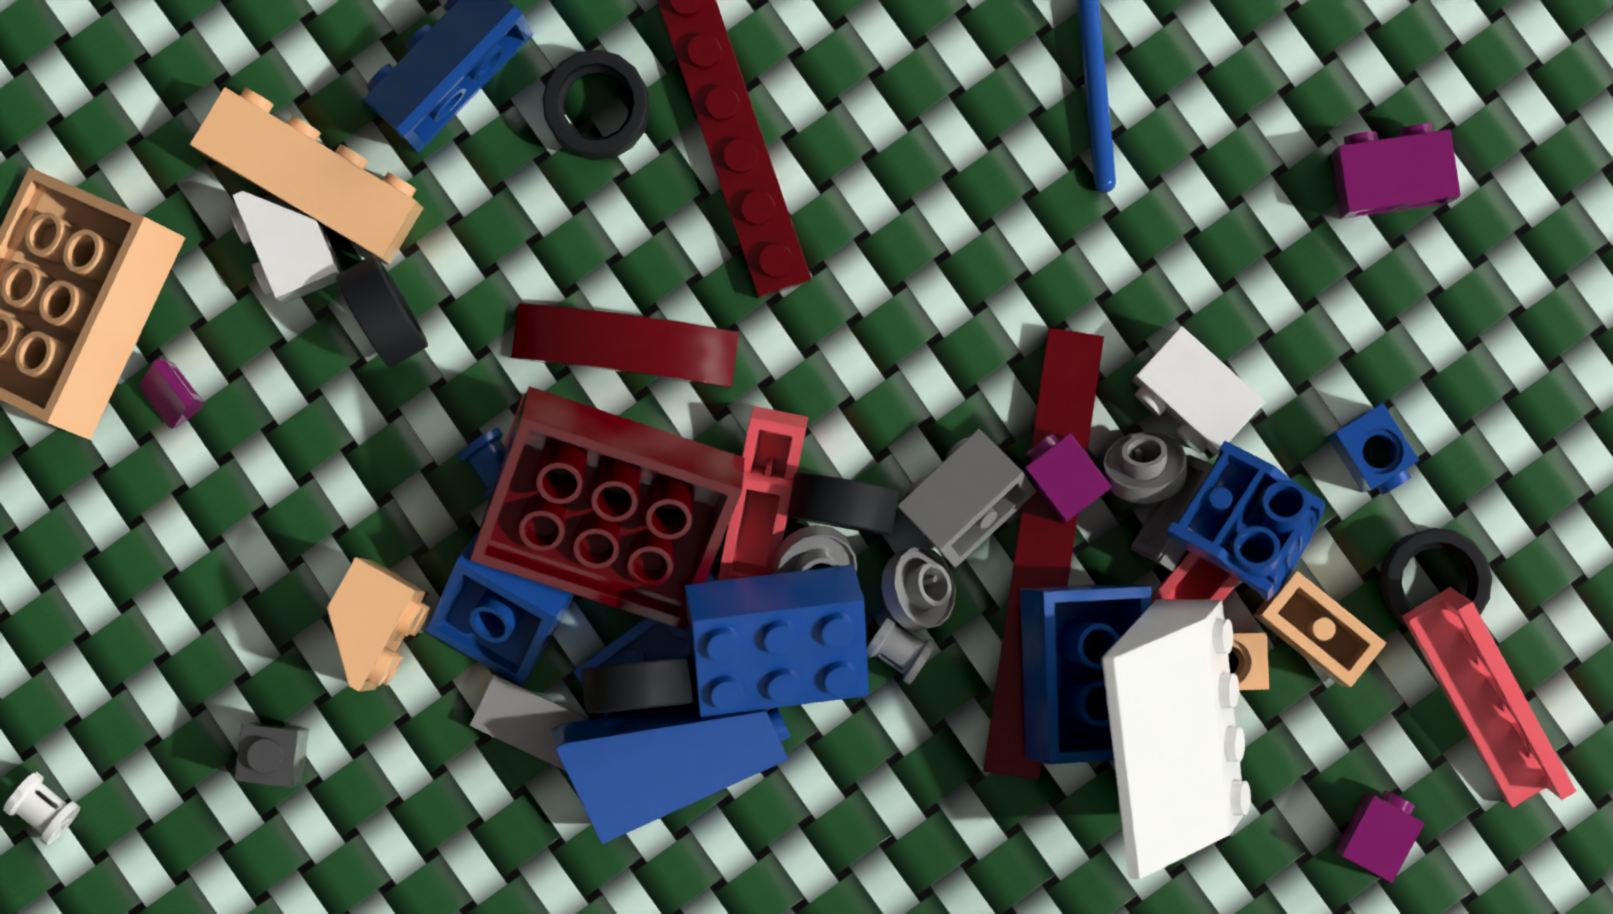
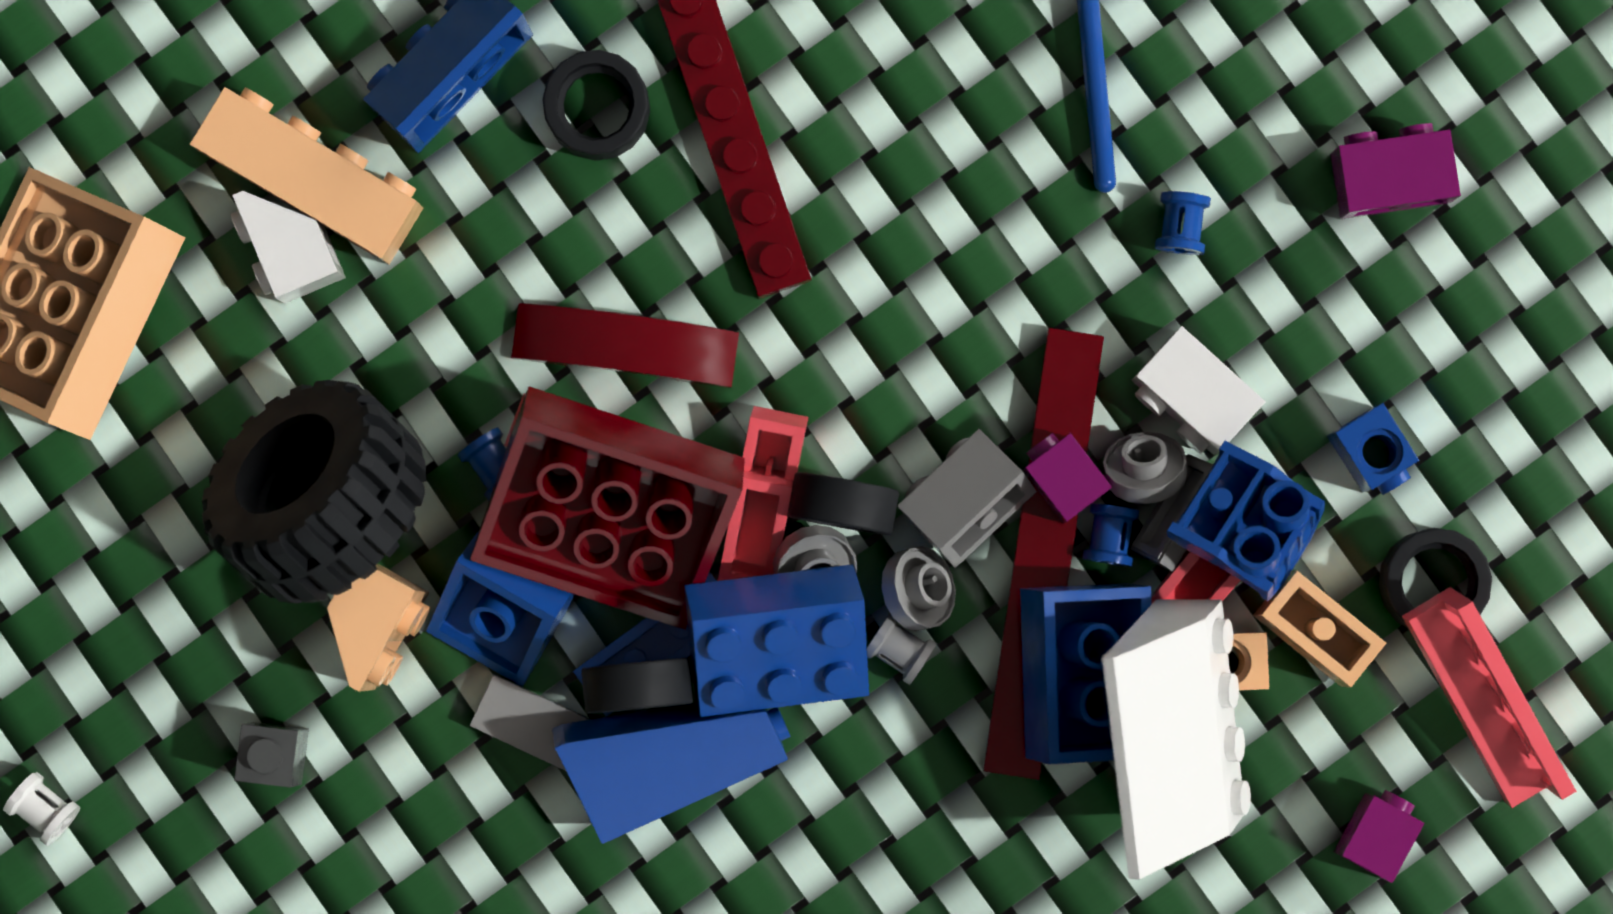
magenta slope [140,358,204,429] -> none
black tyre [336,255,428,368] -> none
none -> black tyre [202,380,426,603]
none -> blue bush [1082,503,1139,567]
none -> blue bush [1154,191,1211,255]

